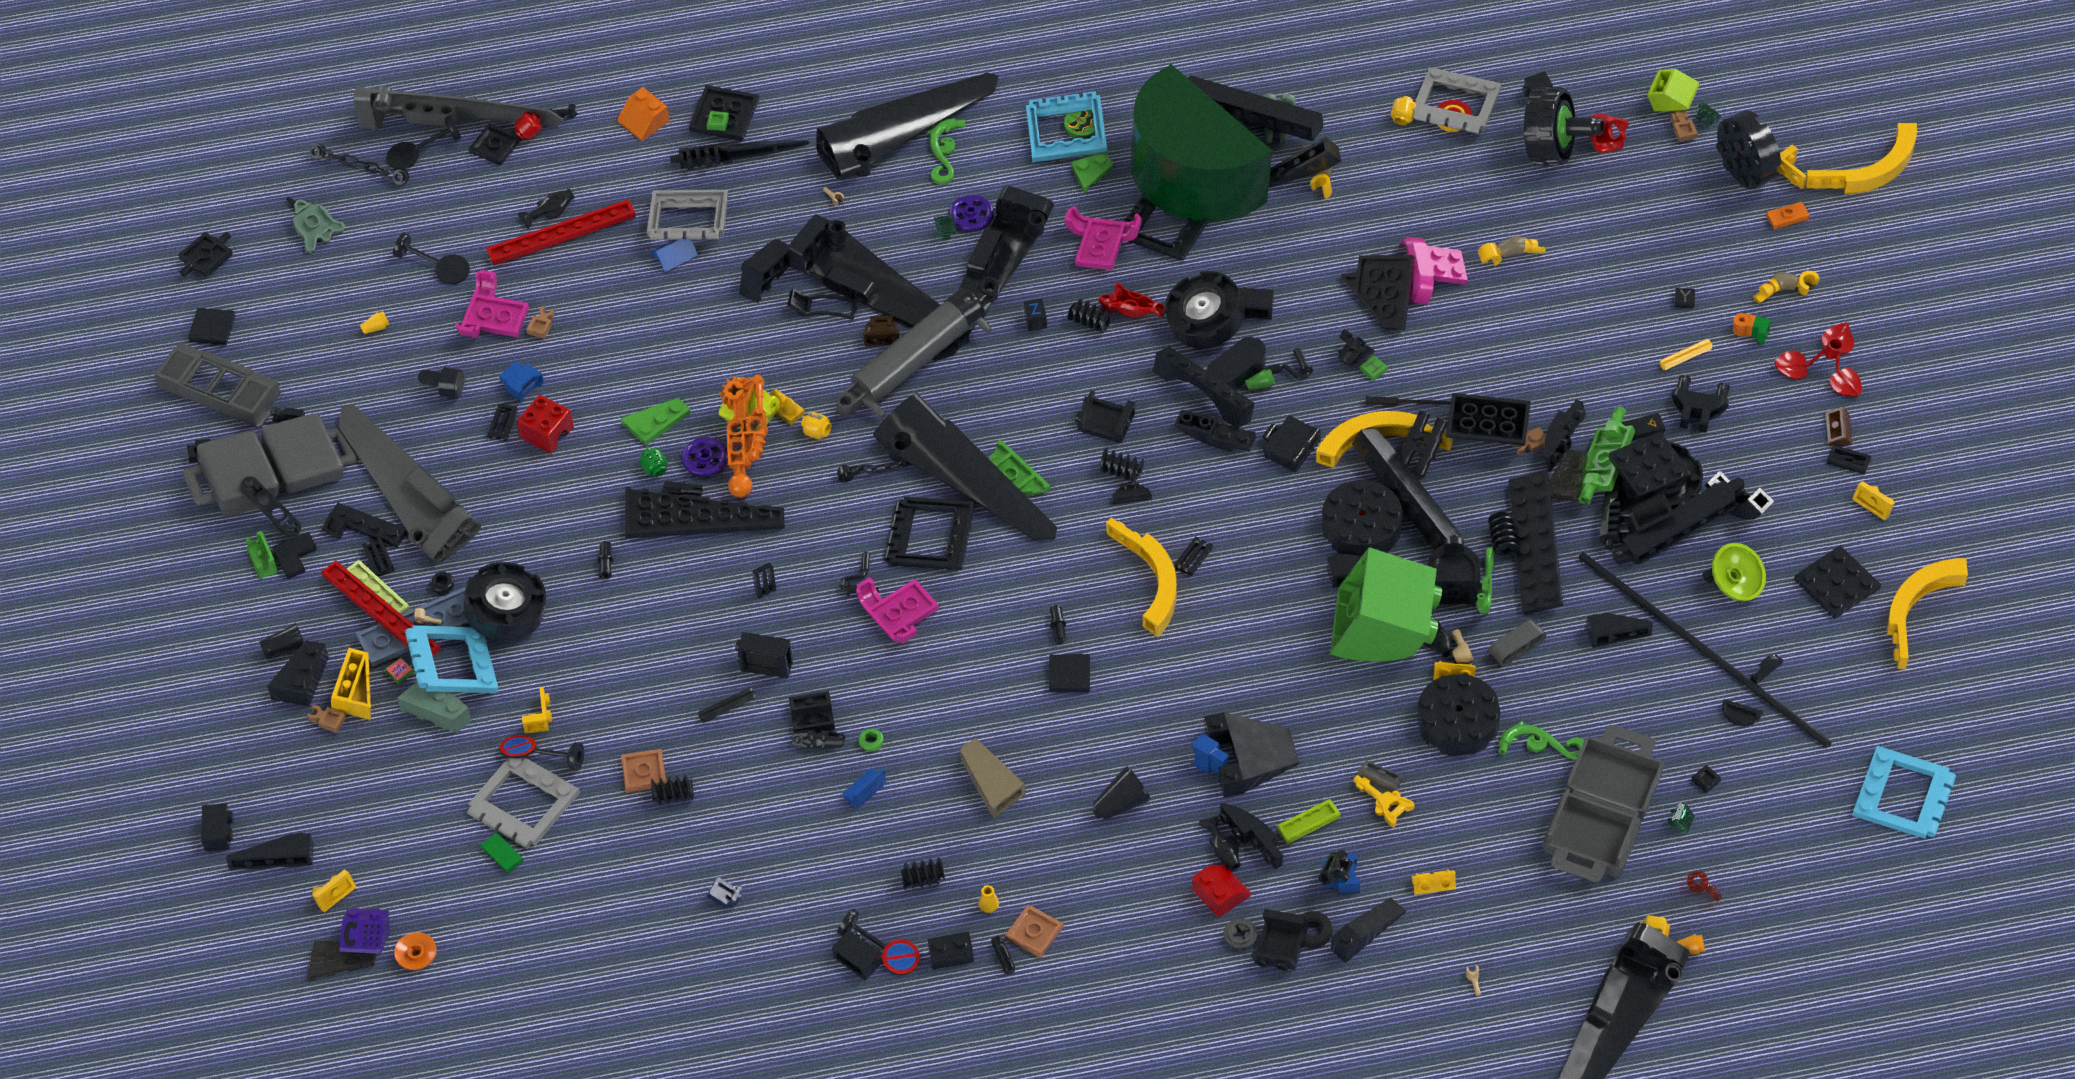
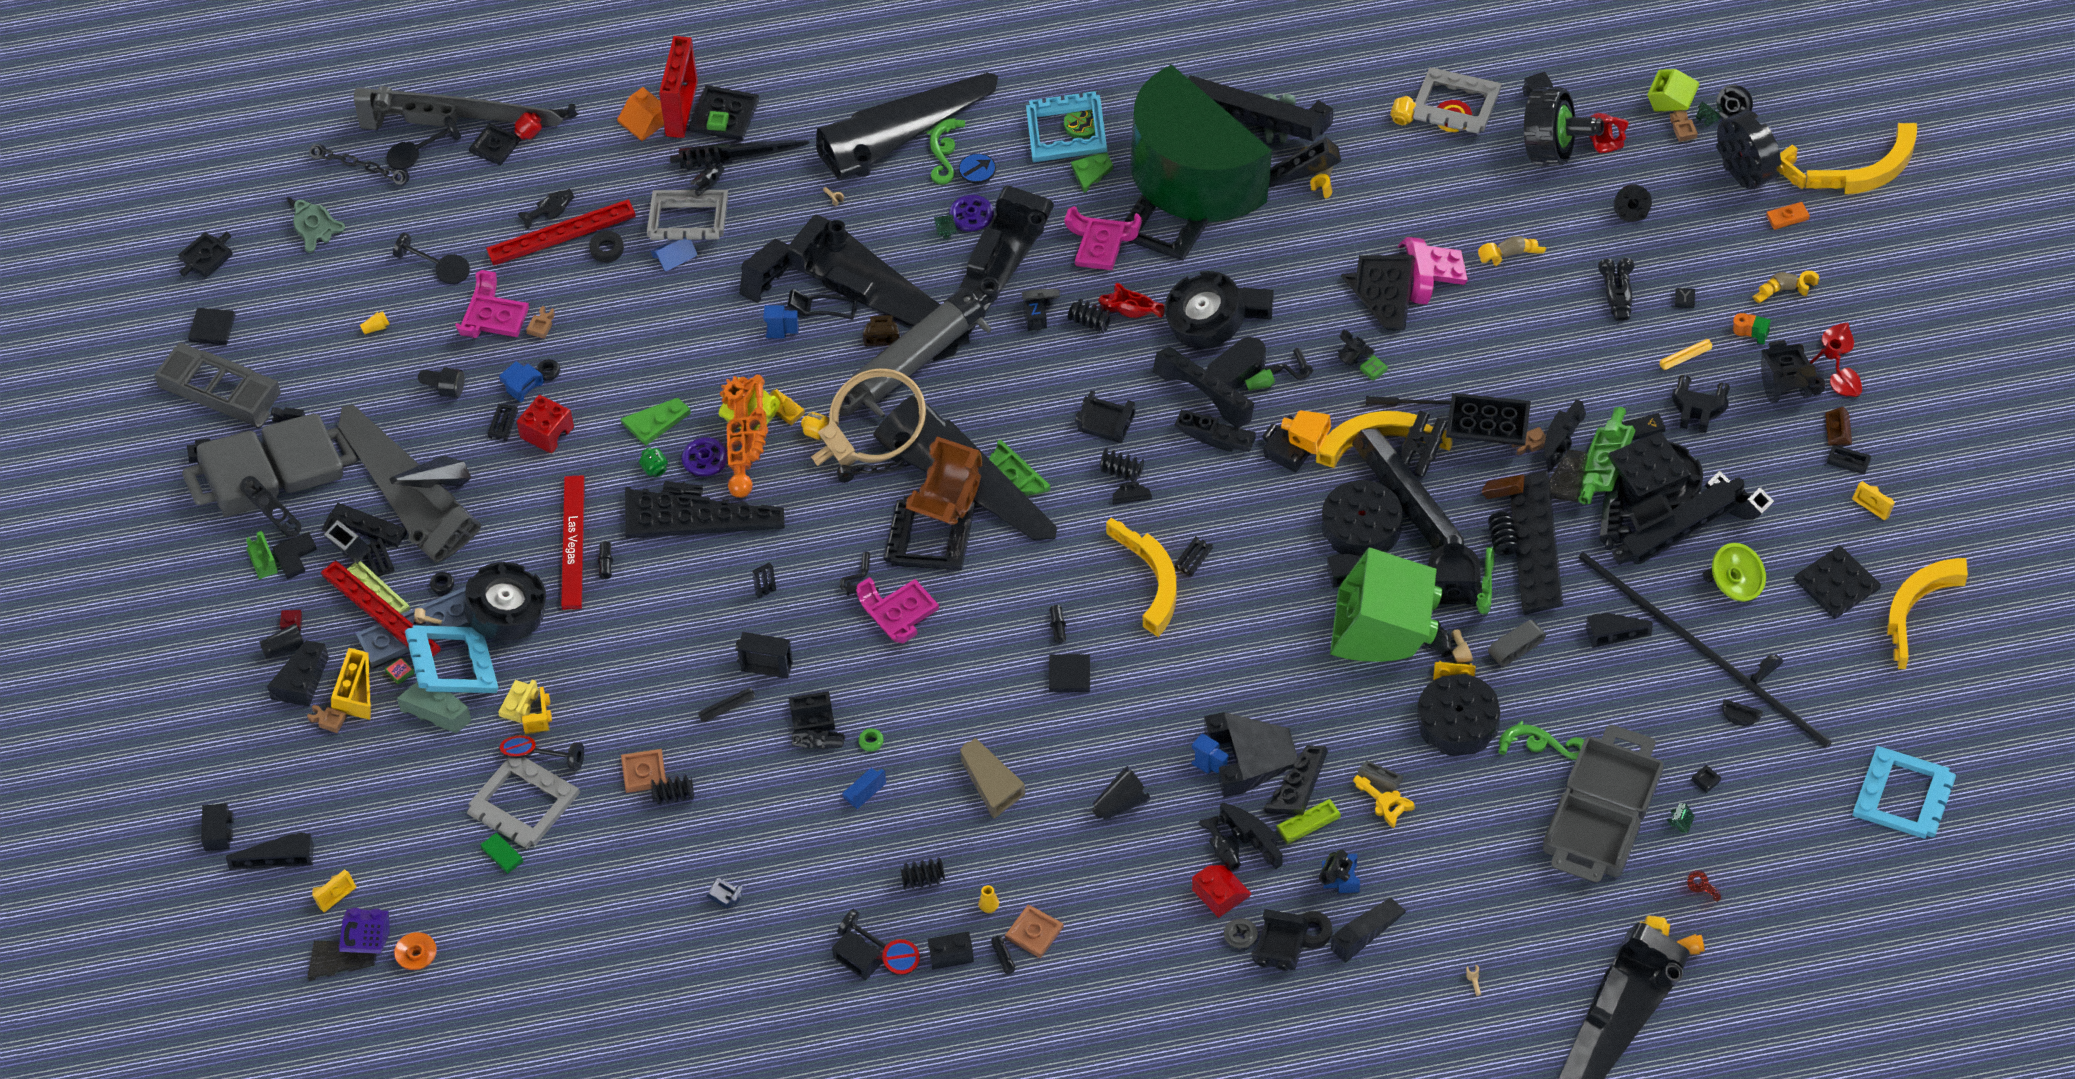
yellow hinge [1411,869,1456,895] -> none
none -> dark red plate [280,610,303,631]
none -> black piece [324,520,371,564]
none -> black wedge [389,456,471,488]
none -> light yellow bracket [498,680,539,723]
none -> black piece [536,359,560,381]
none -> red tile [561,475,585,610]
none -> black tyre [589,231,624,263]
none -> red window [659,36,698,138]
none -> black hinge [691,164,725,196]
none -> blue piece [763,305,799,338]
none -> tan brick [811,368,926,466]
none -> dark orange cylinder [906,437,982,525]
none -> blue piece [959,153,996,184]
none -> dark grey tile [1022,289,1060,301]
none -> black wing [1263,745,1328,815]
none -> light orange torso [1281,410,1331,455]
none -> black brick [1309,100,1333,135]
none -> reddish brown slope [1482,474,1524,499]
none -> black piece [1598,258,1635,321]
none -> black plate [1614,184,1652,222]
none -> black cone [1716,85,1753,119]
none -> black animal [1761,340,1825,403]

